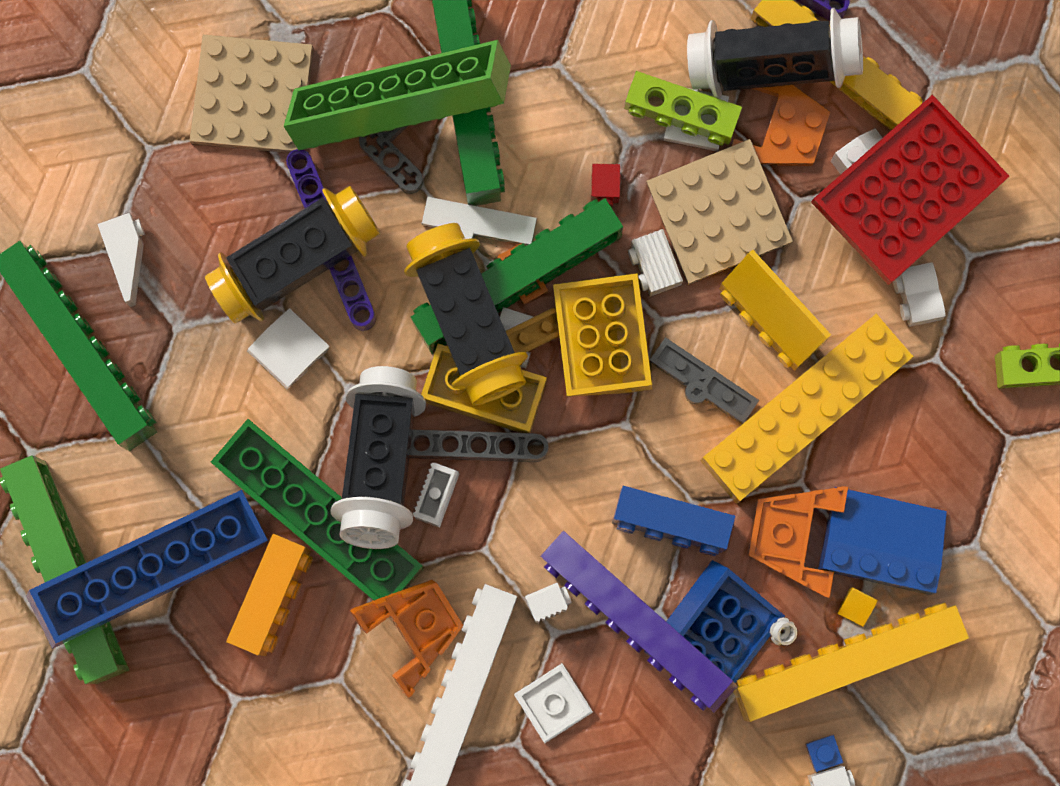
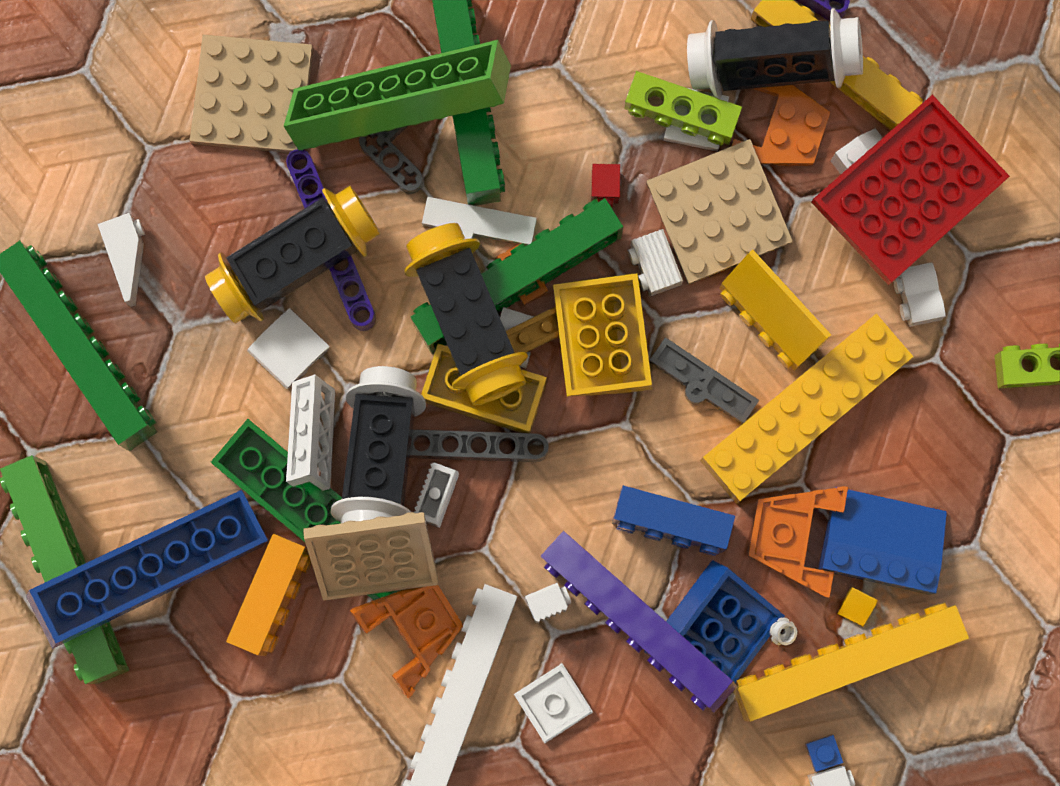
none -> white fence [286,375,335,491]
none -> tan plate [304,512,438,601]

